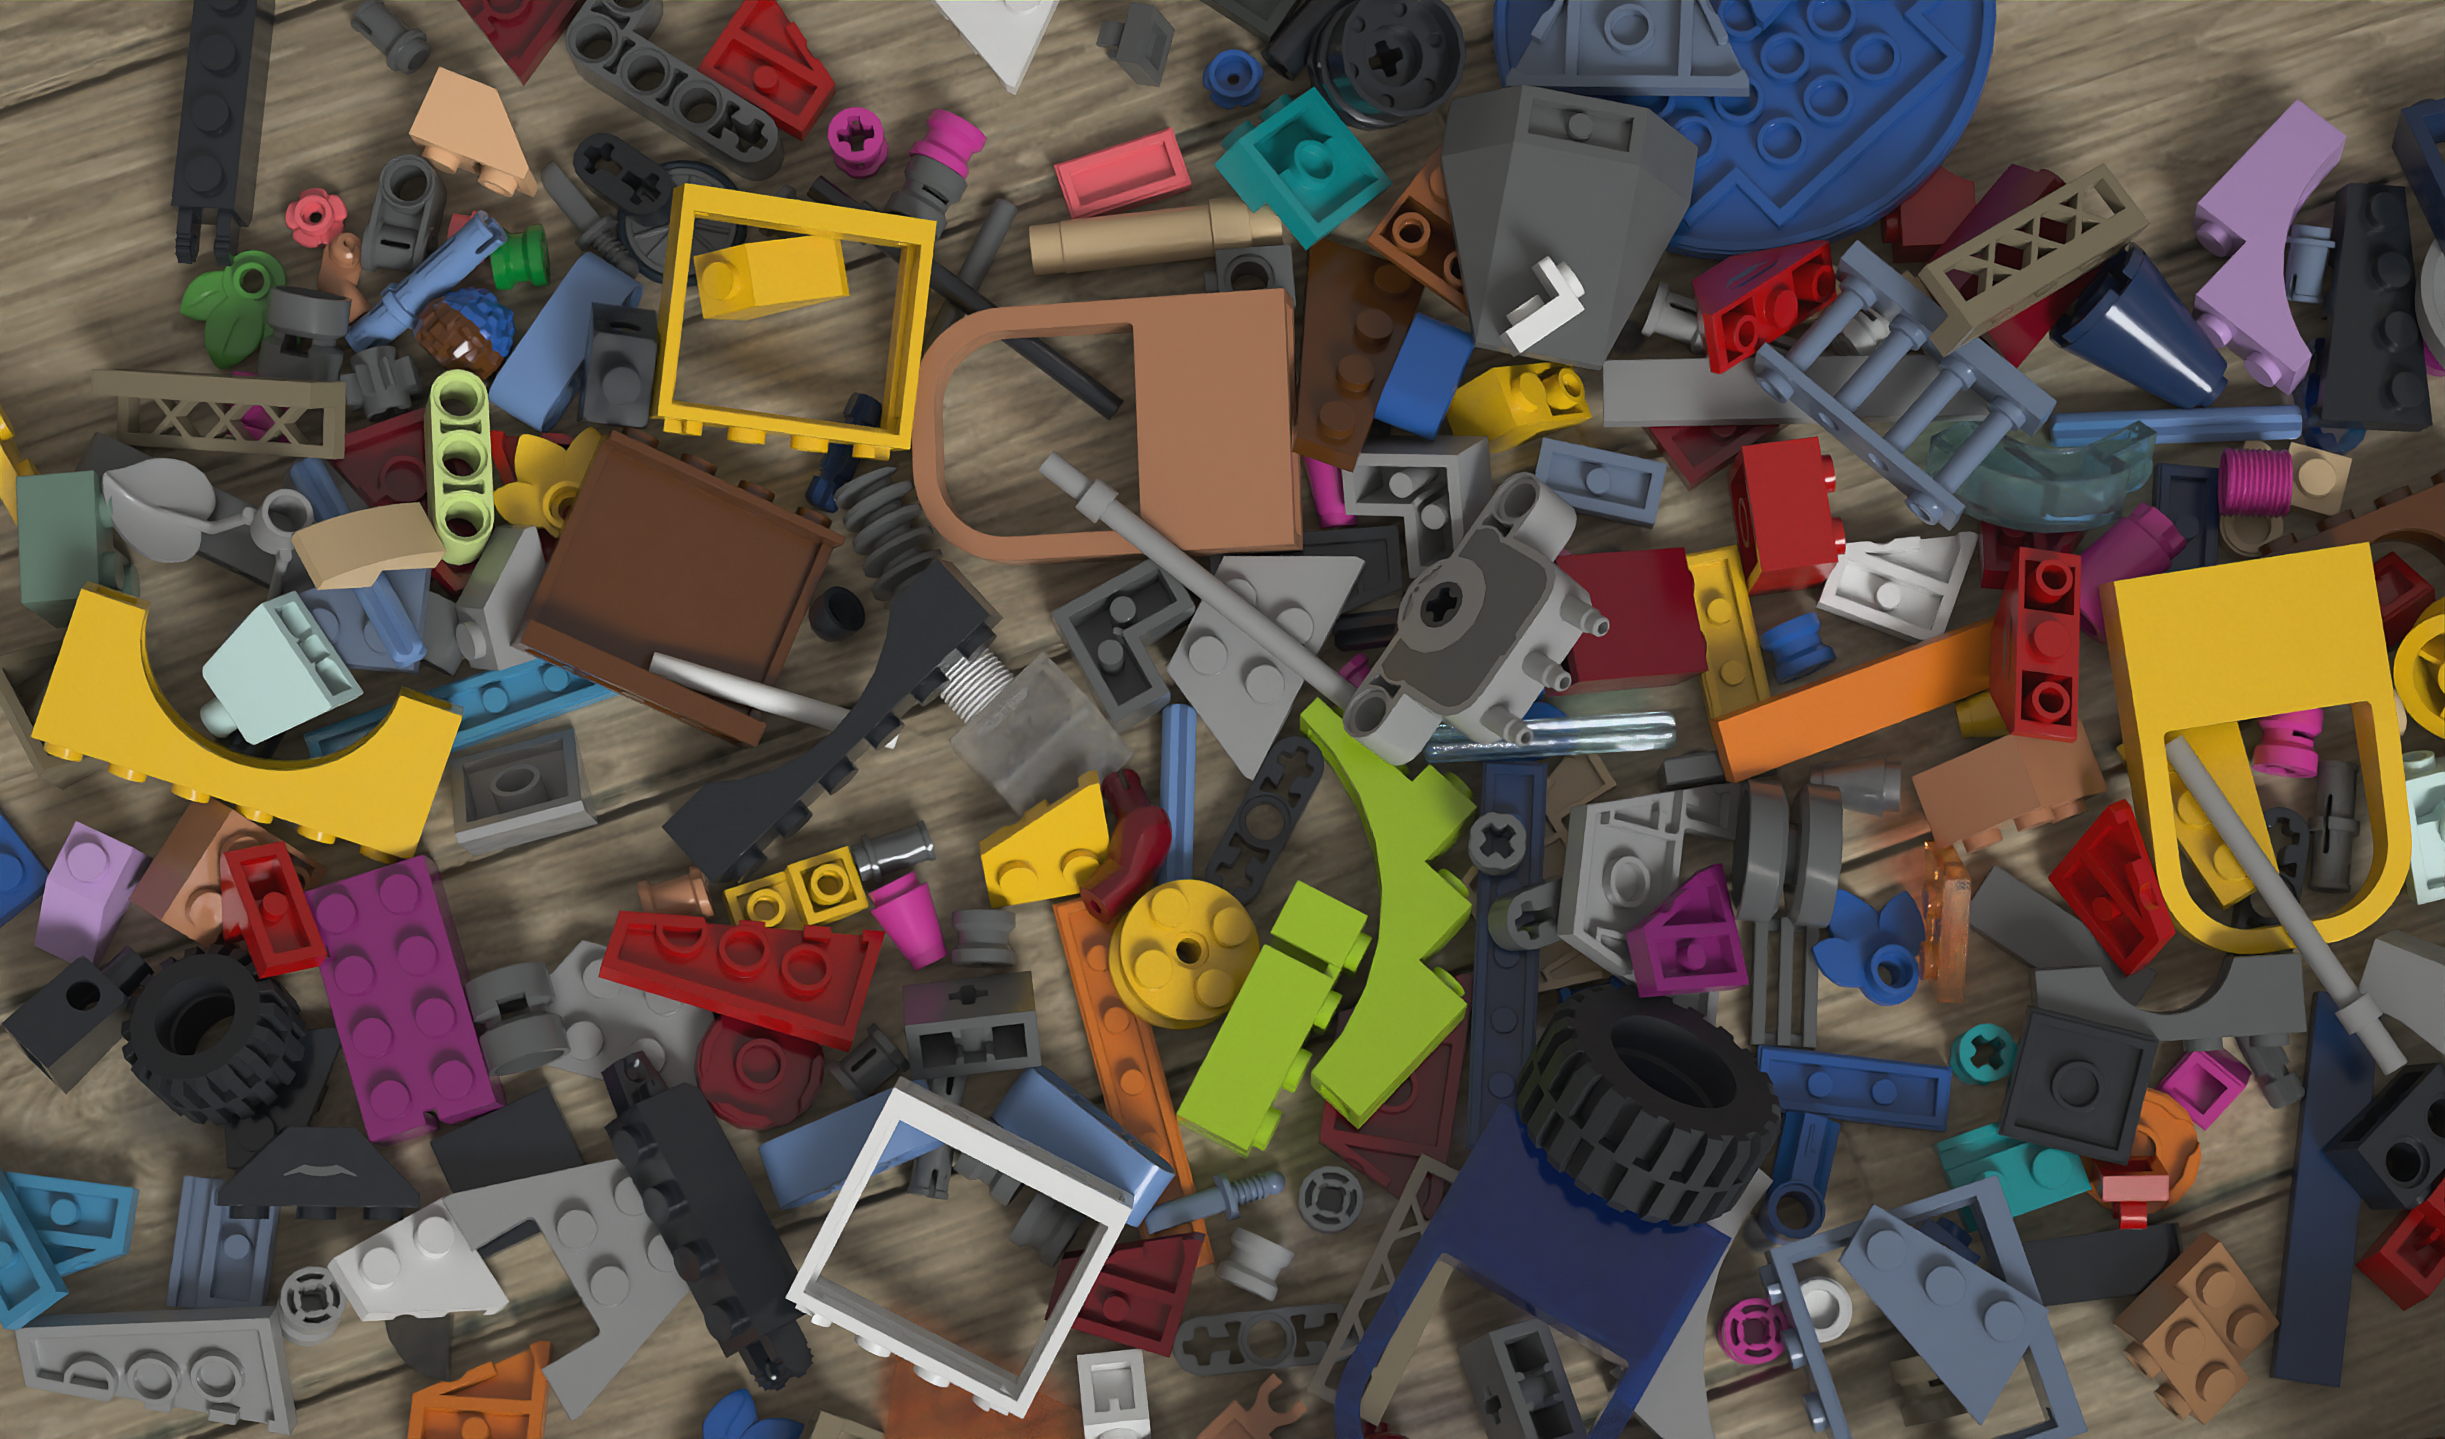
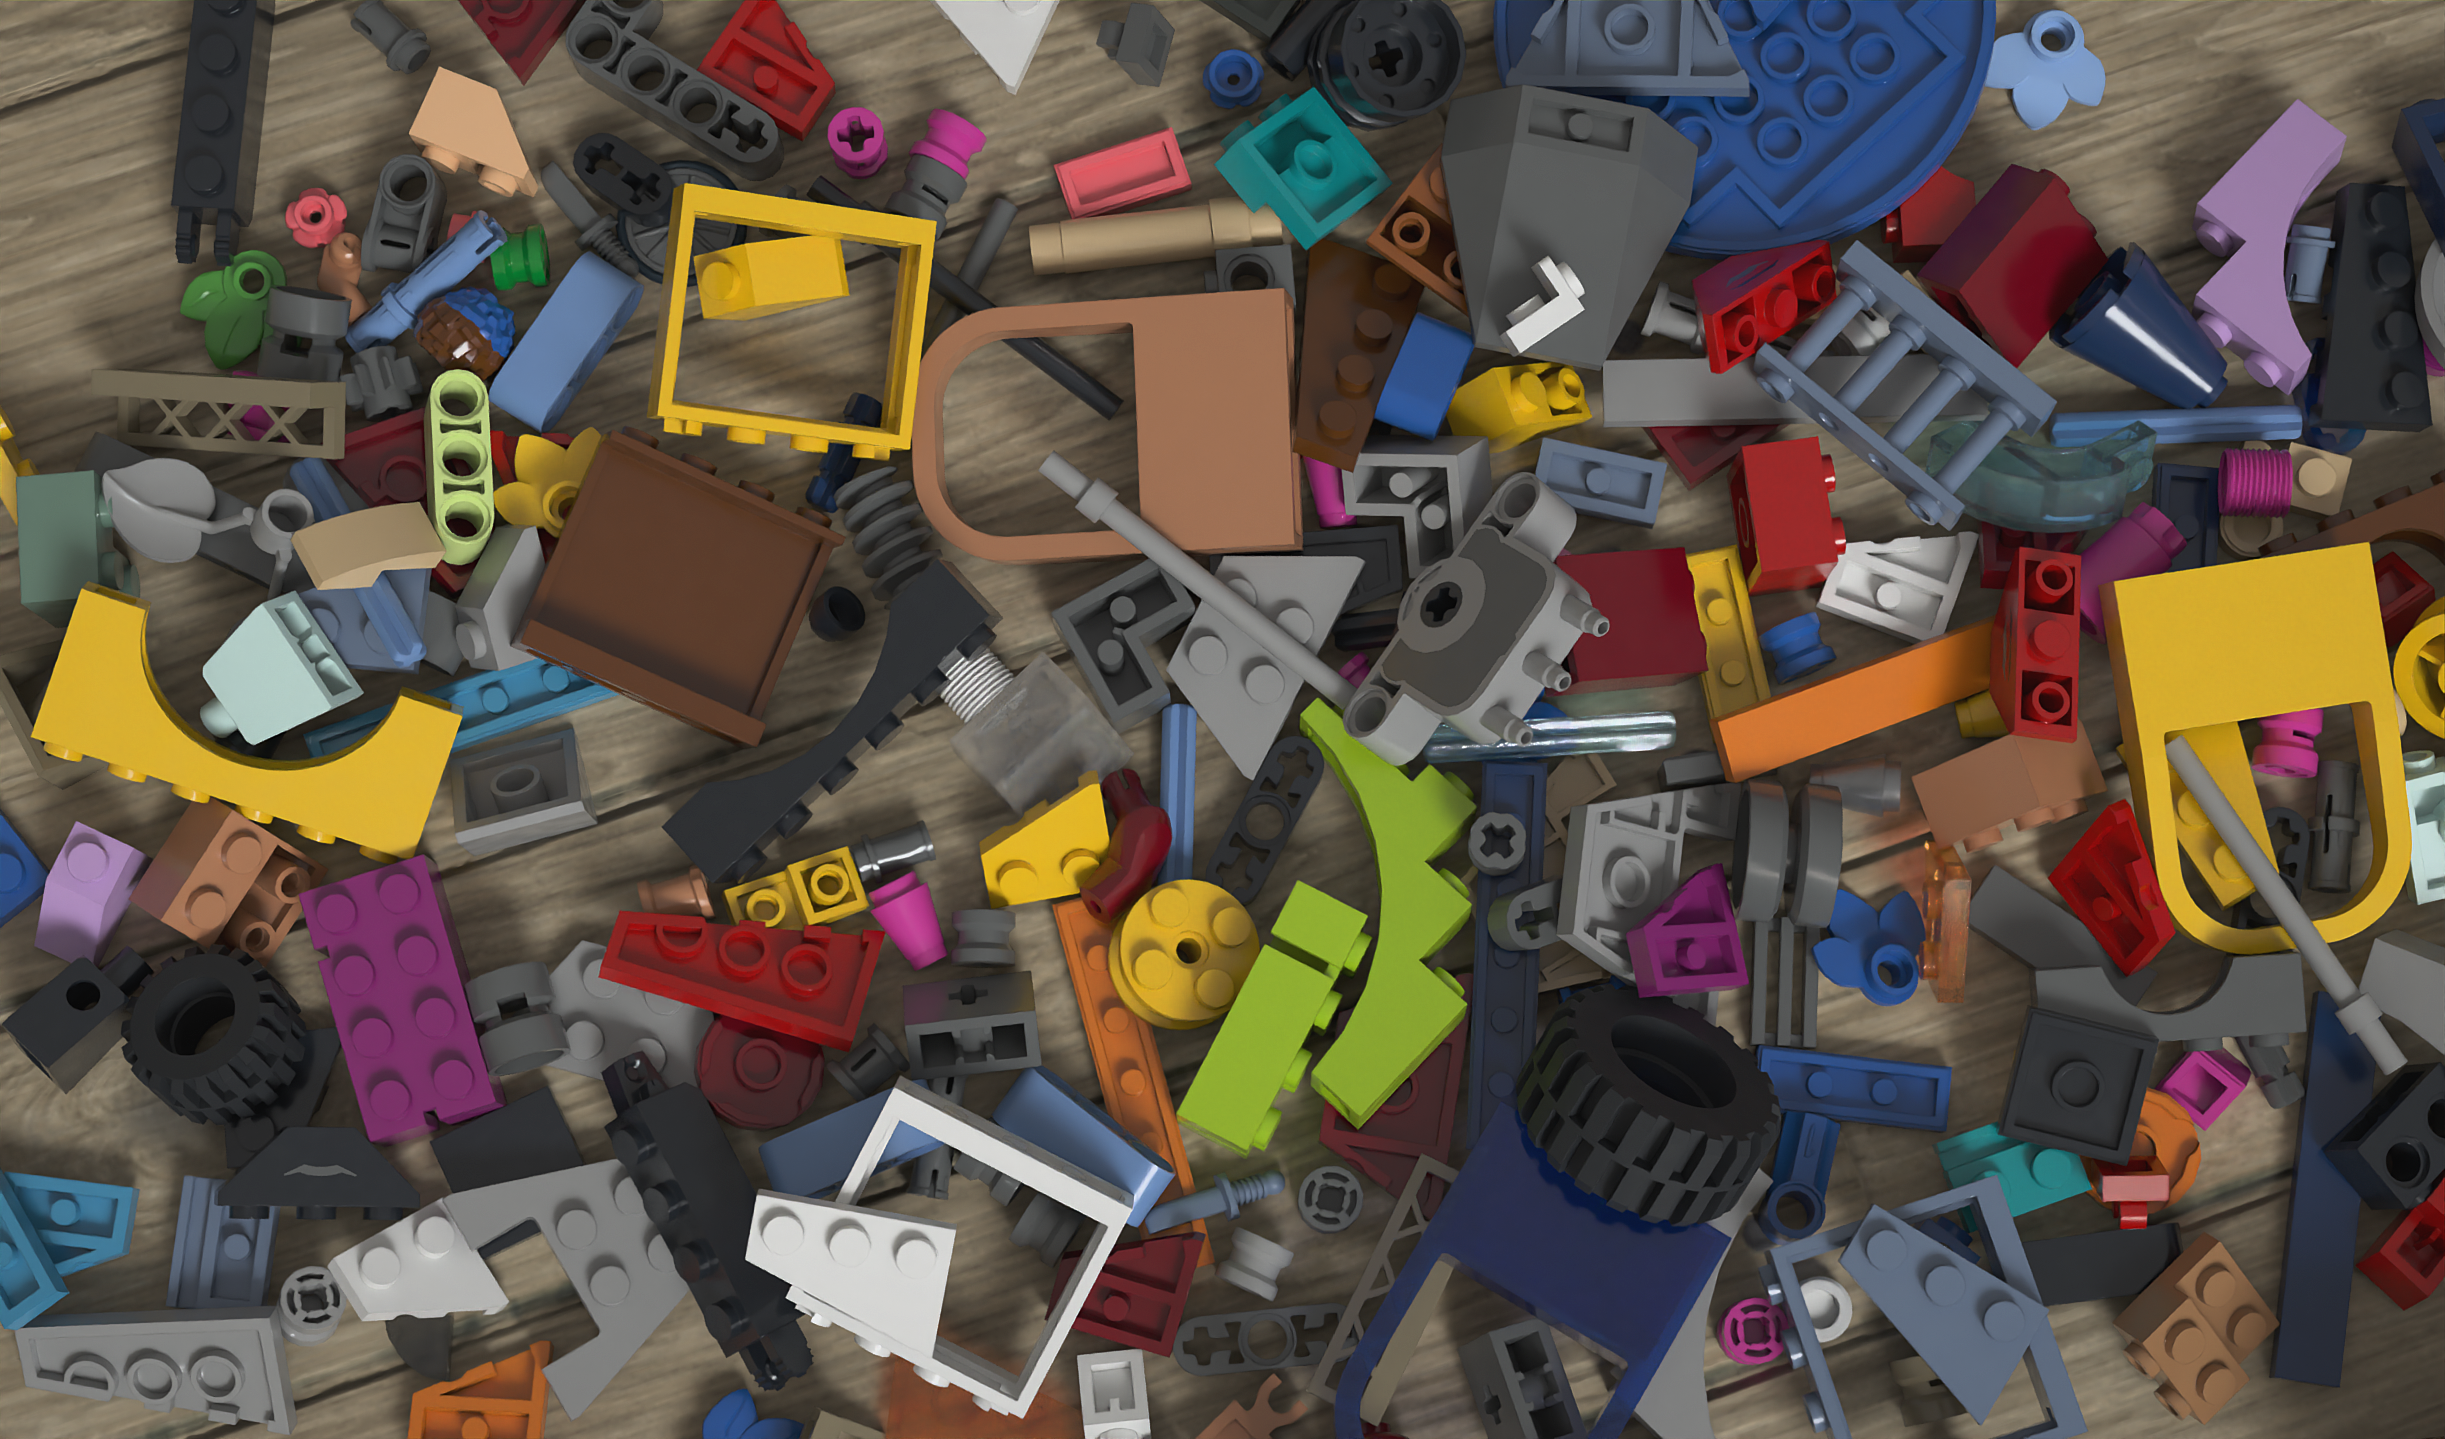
red slope [220,841,328,979] -> none
black torso [577,302,658,430] -> none
white bar [648,651,899,749] -> none
dark tan fence [1918,163,2150,357] -> none
teal bush [1948,1023,2016,1086] -> none
none -> white wing [745,1189,957,1359]
none -> light blue plate [1985,9,2106,130]

